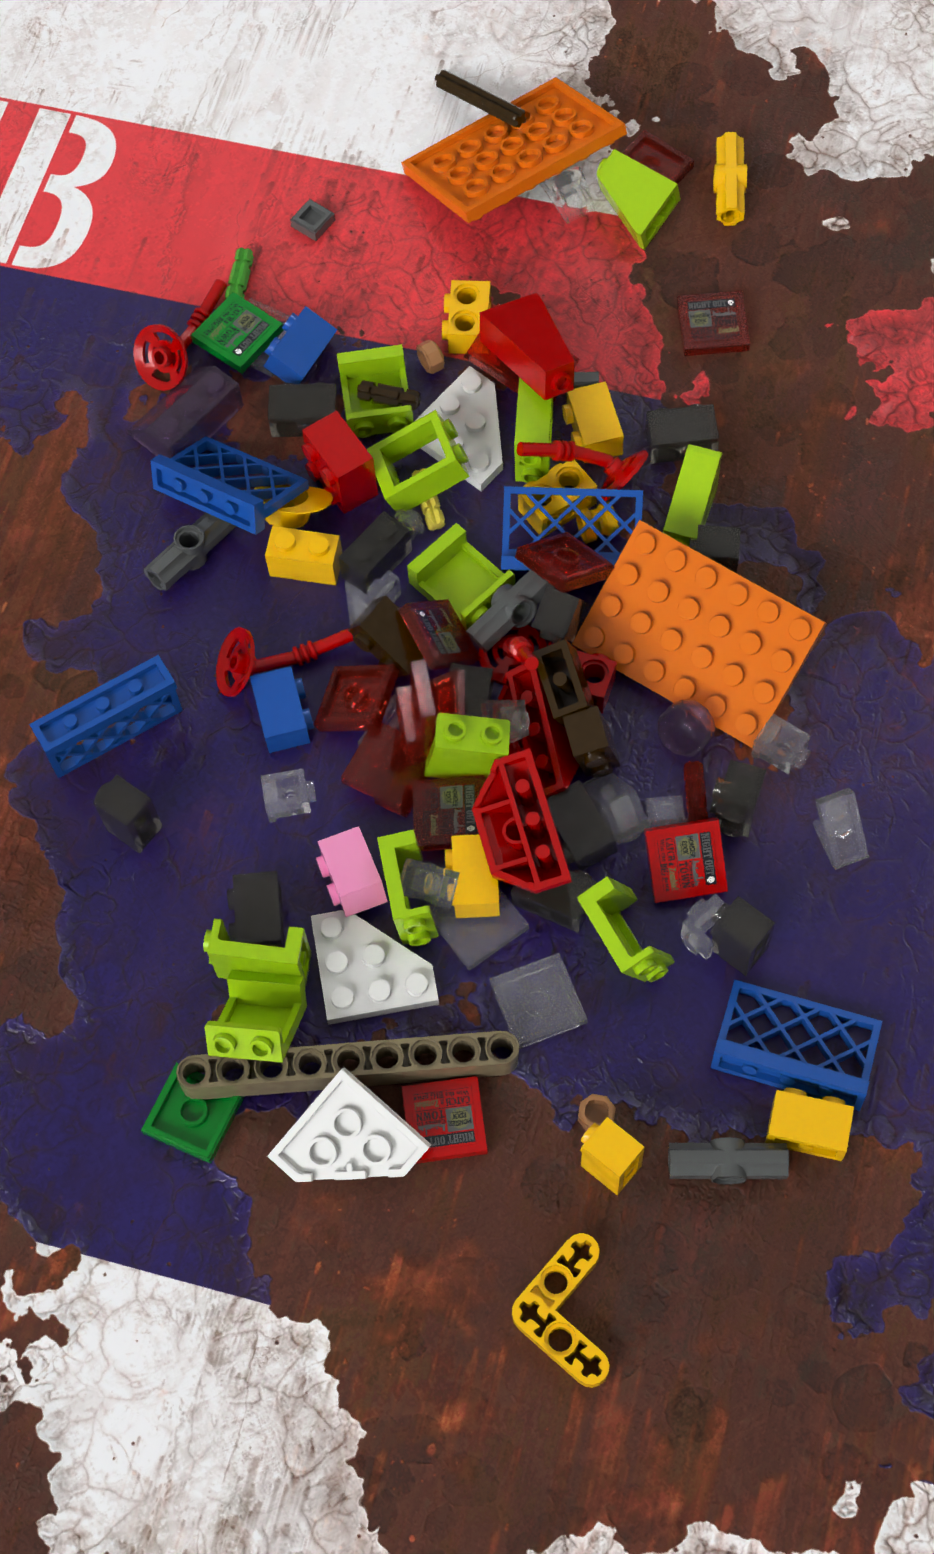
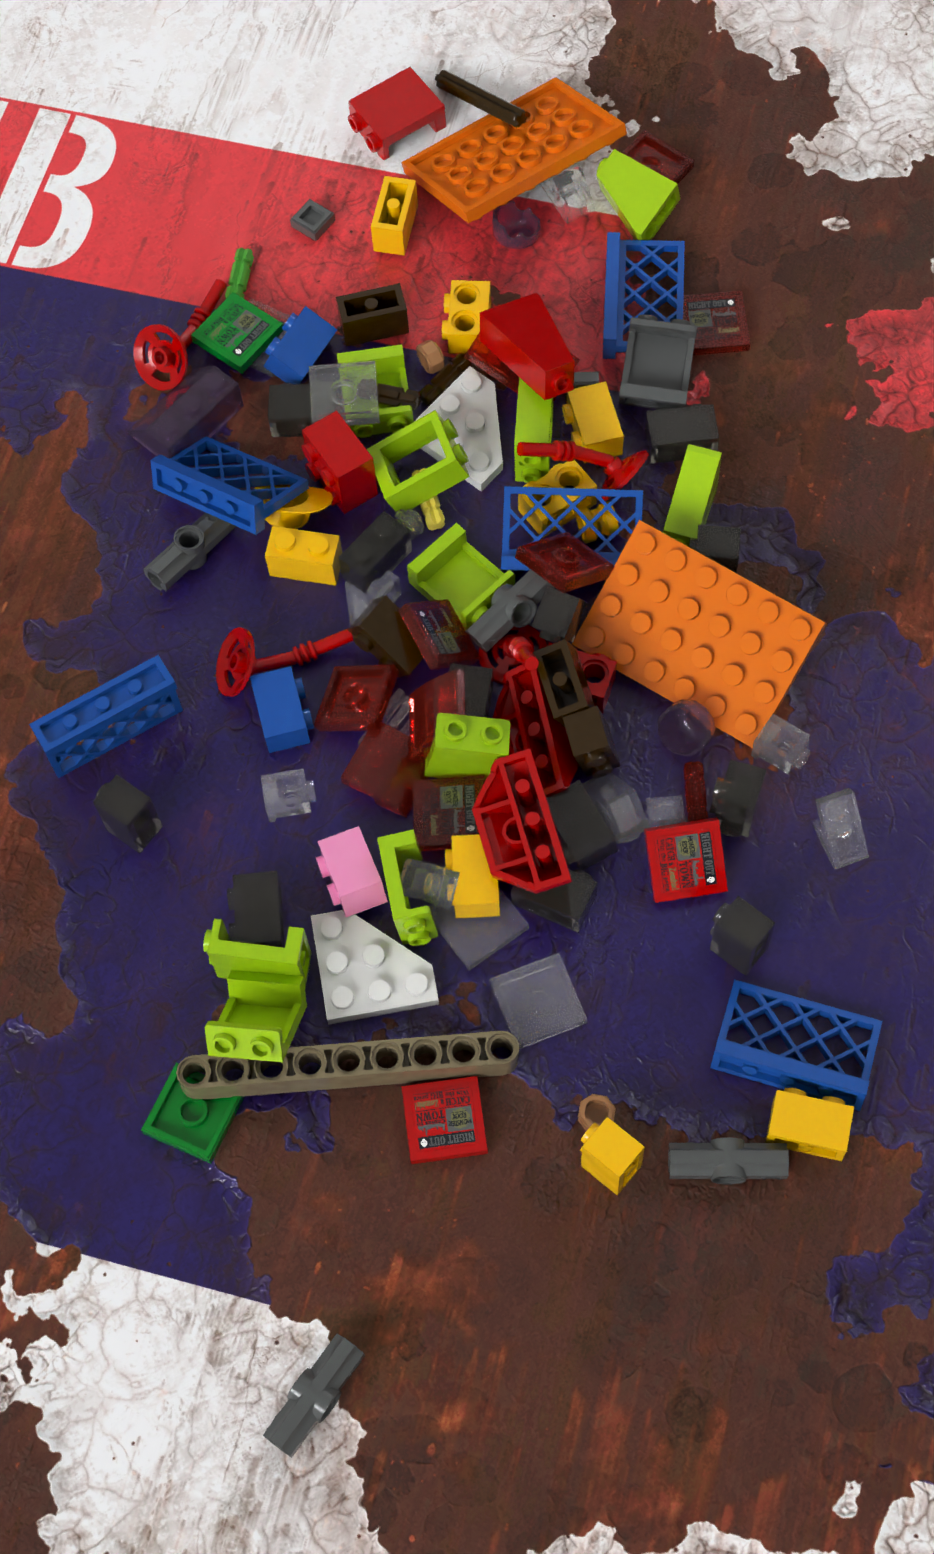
white plate [267,1067,432,1182] -> none
clear red slope [396,660,436,765] -> none
clear bracket [481,700,530,743] -> none
yellow beam [512,1233,609,1388] -> none
lime panel [577,876,675,982] -> none
clear bracket [681,893,726,960] -> none
yellow piece [713,132,747,226] -> none
none -> dark grey piece [263,1333,365,1458]
none -> clear tile [309,361,380,426]
none -> dark brown brick [336,283,409,347]
none -> red panel [348,67,446,160]
none -> yellow brick [371,176,418,256]
none -> dark brown axle [419,353,472,406]
none -> hair [493,201,541,249]
none -> blue fence [603,232,685,359]
none -> dark grey panel [619,315,697,413]

